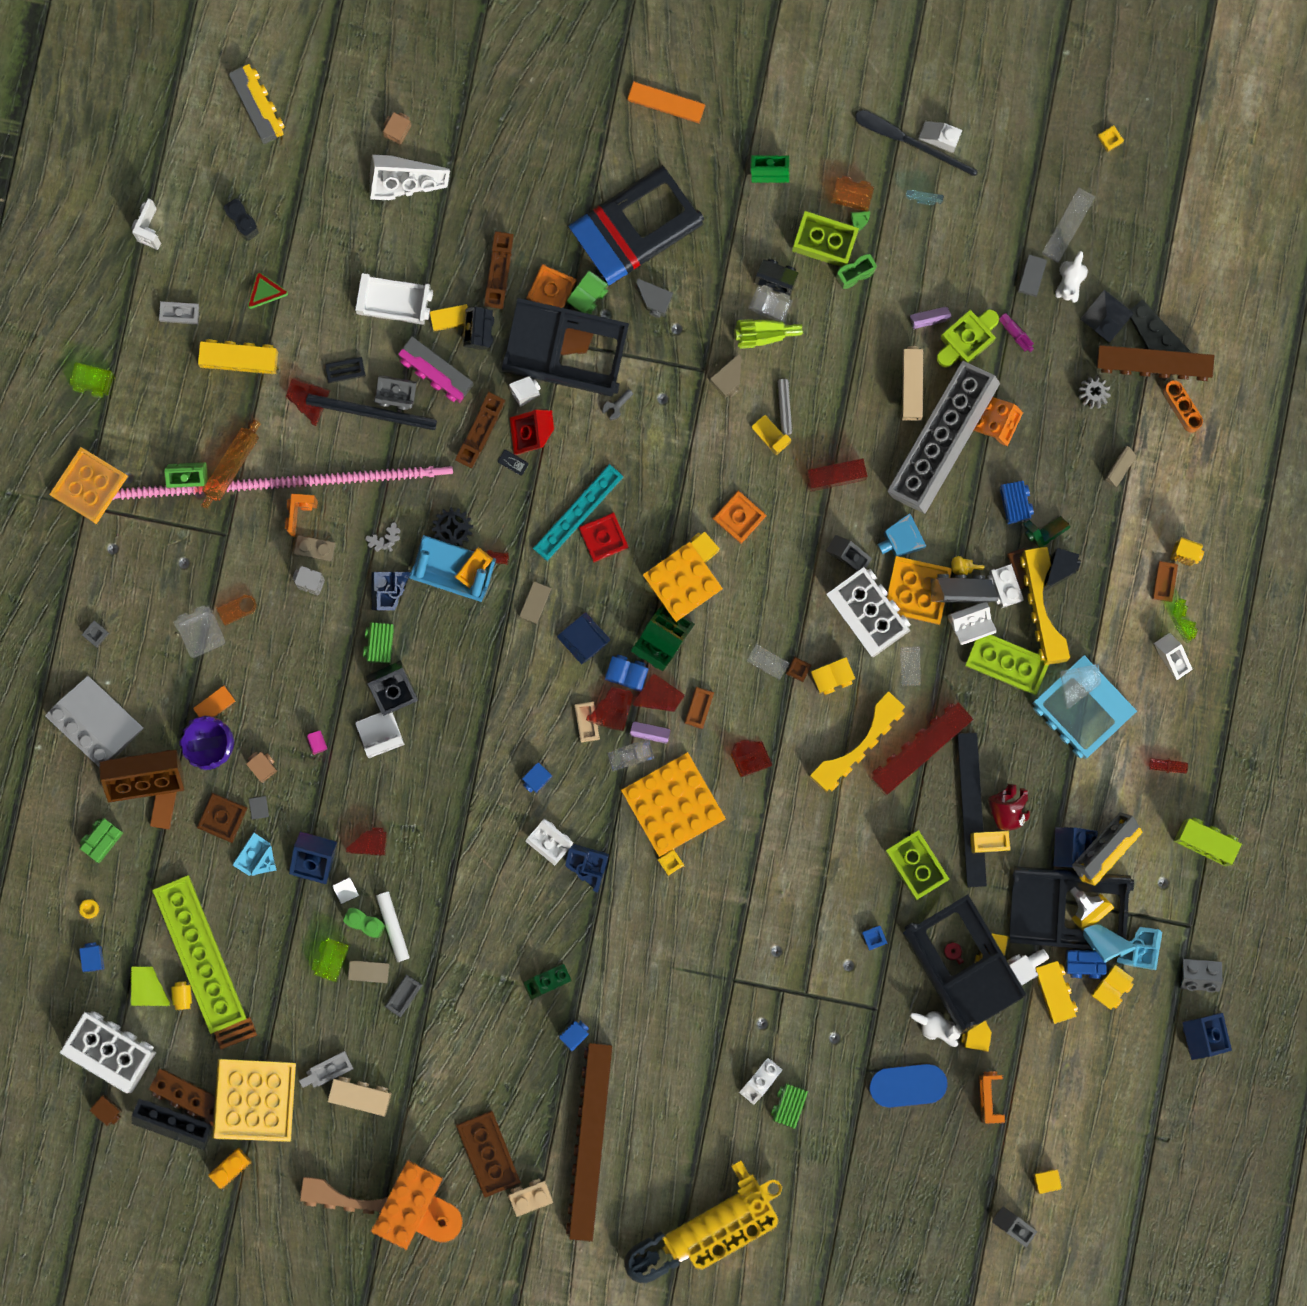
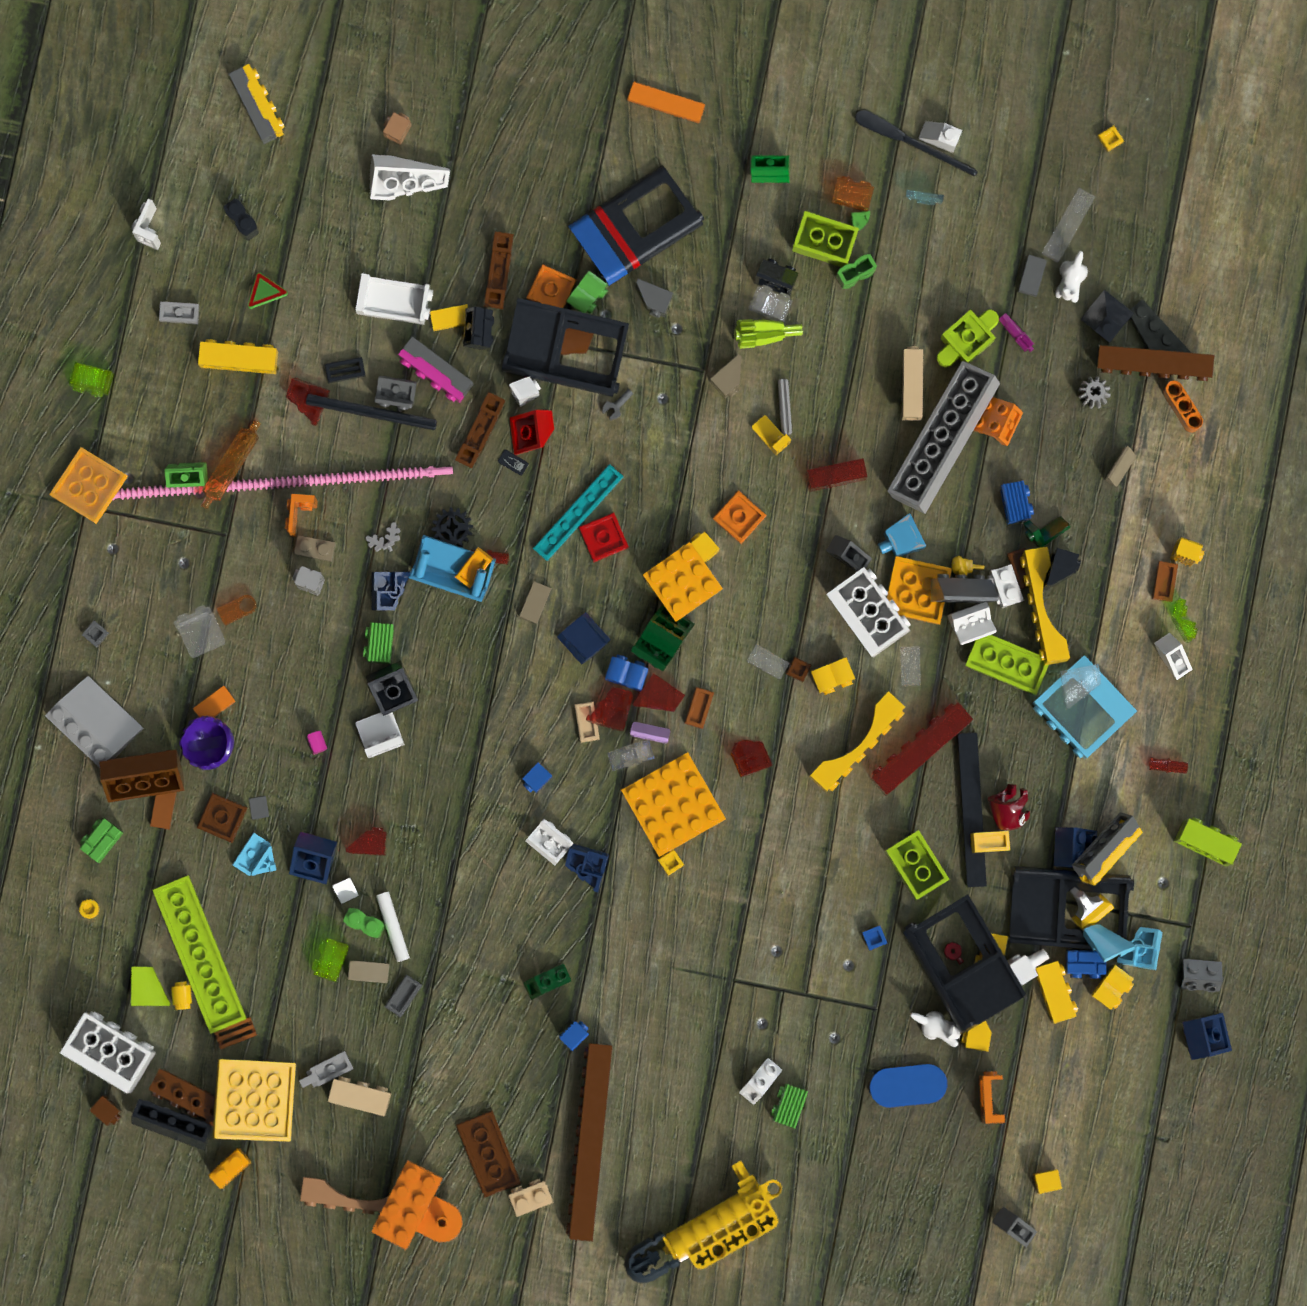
blue brick [80,943,104,972] -> none
medium nougat brick [246,752,277,783] -> none
lavender slope [910,307,951,329] -> none

